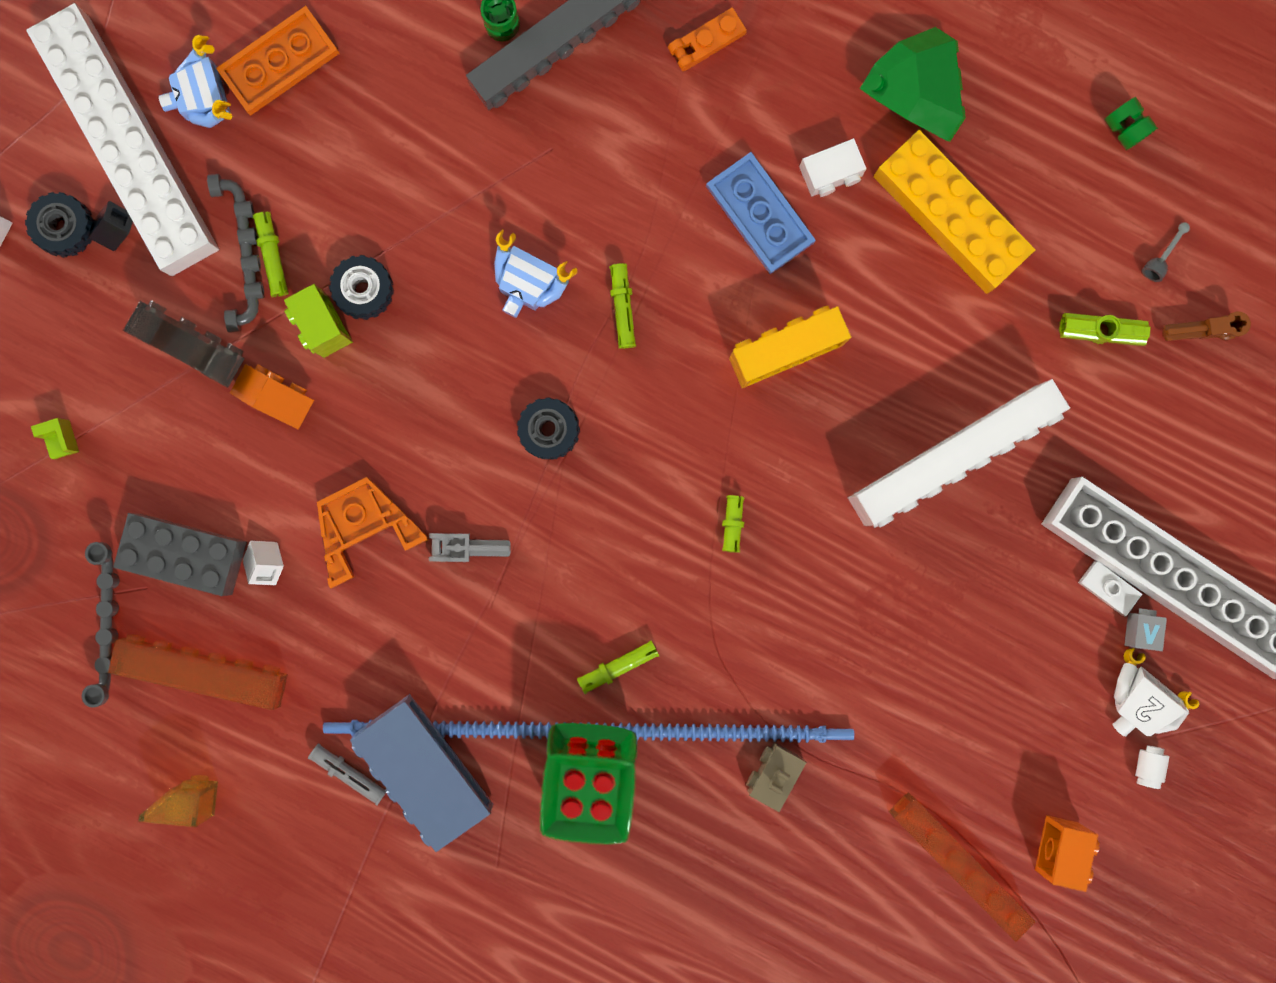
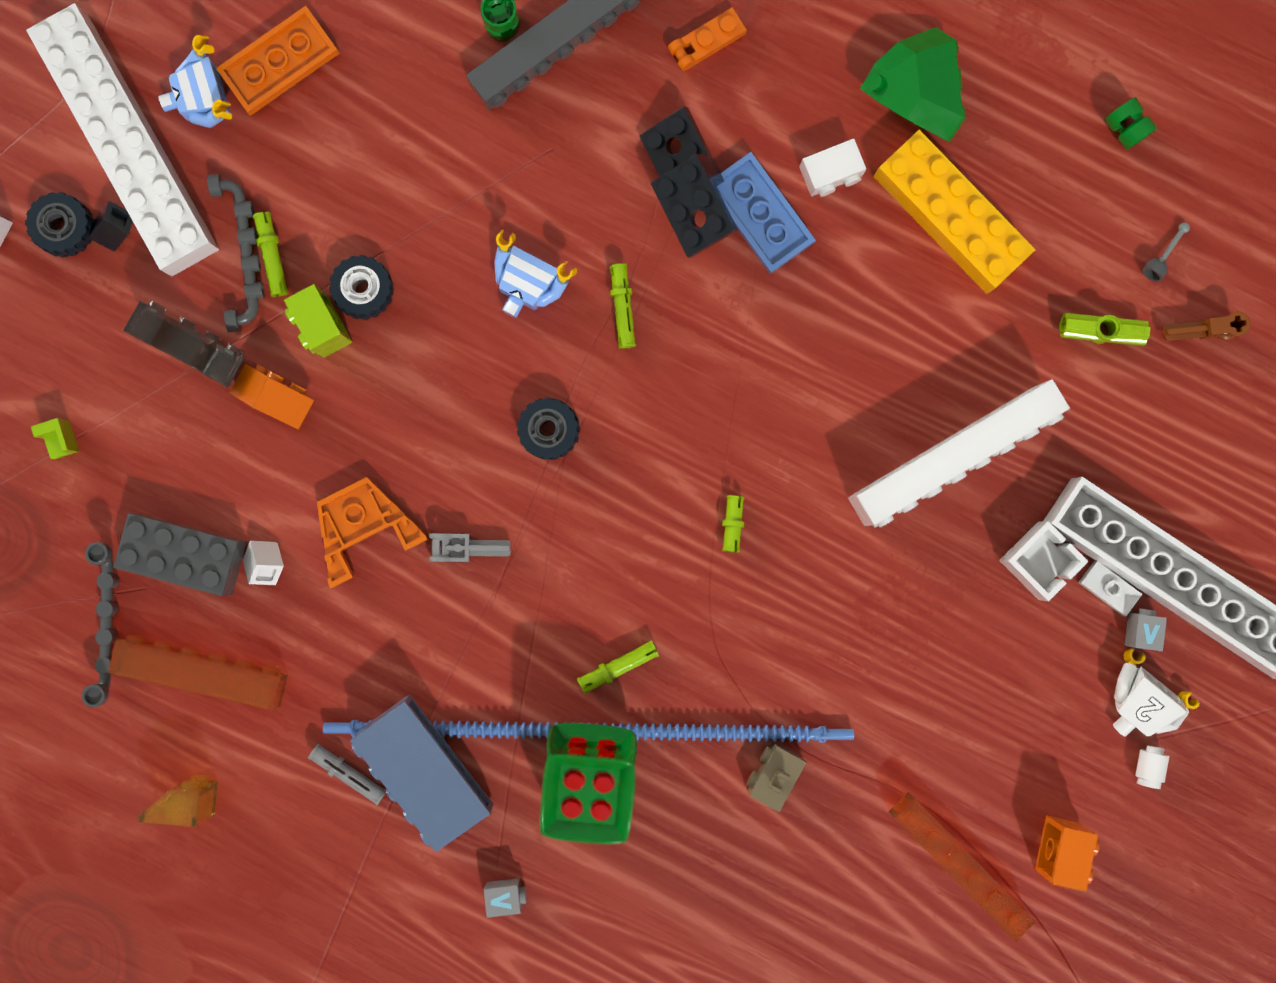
yellow brick [729,306,851,389] -> none
none -> light grey brick [484,878,527,918]
none -> black bracket [639,106,738,258]
none -> white piece [999,521,1089,601]

